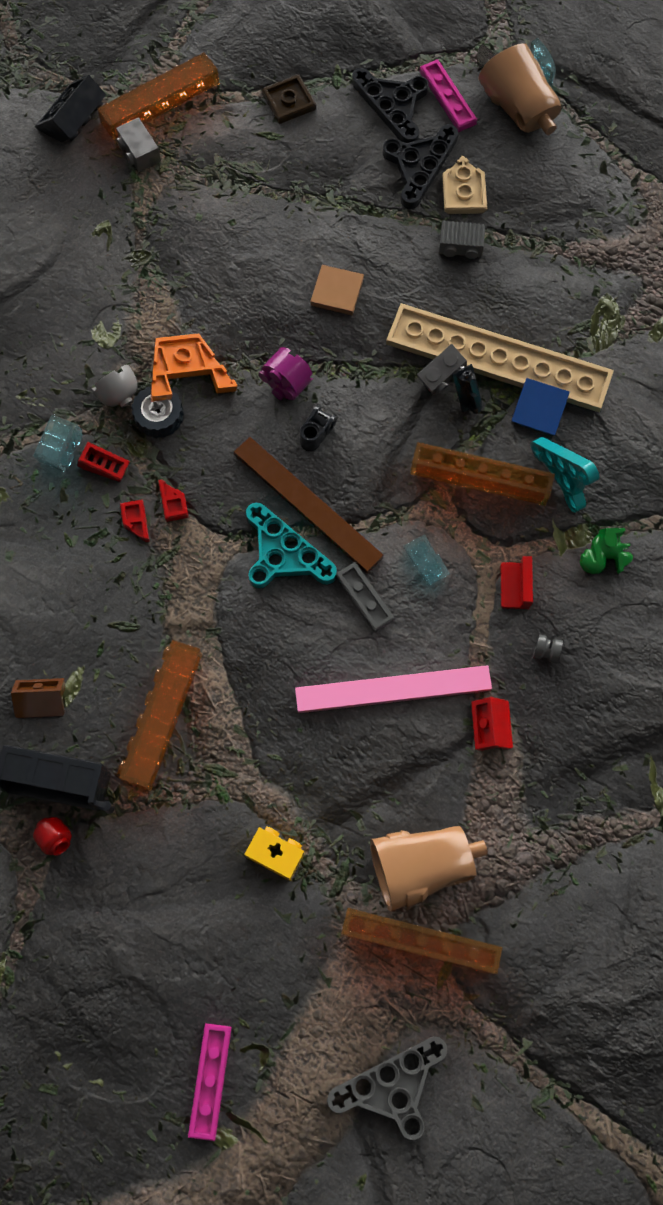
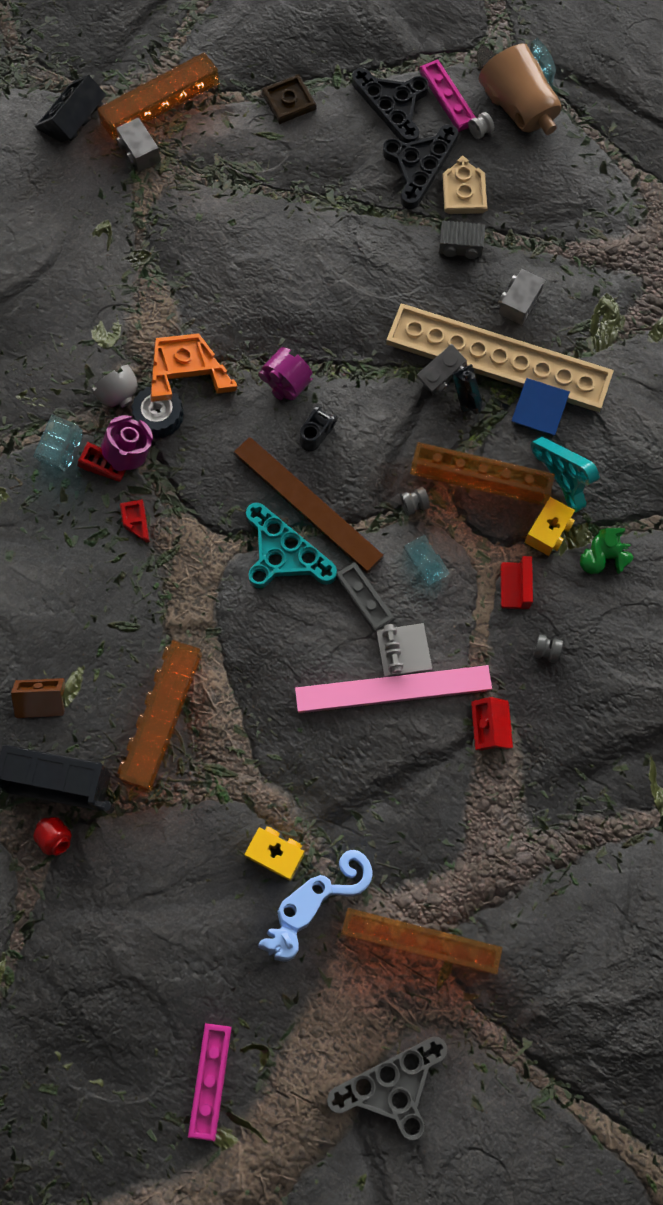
red tile [158,479,189,522] -> none
medium nougat tile [310,265,364,315] -> none
medium nougat torso [370,826,488,912] -> none
none -> magenta brick [101,416,153,471]
none -> light blue animal [258,850,372,962]
none -> light grey hinge [376,623,432,677]
none -> dark grey wheel [400,487,430,516]
none -> light grey wheel [468,112,494,140]
none -> flat silver brick [498,269,545,325]
none -> yellow brick [524,497,575,556]

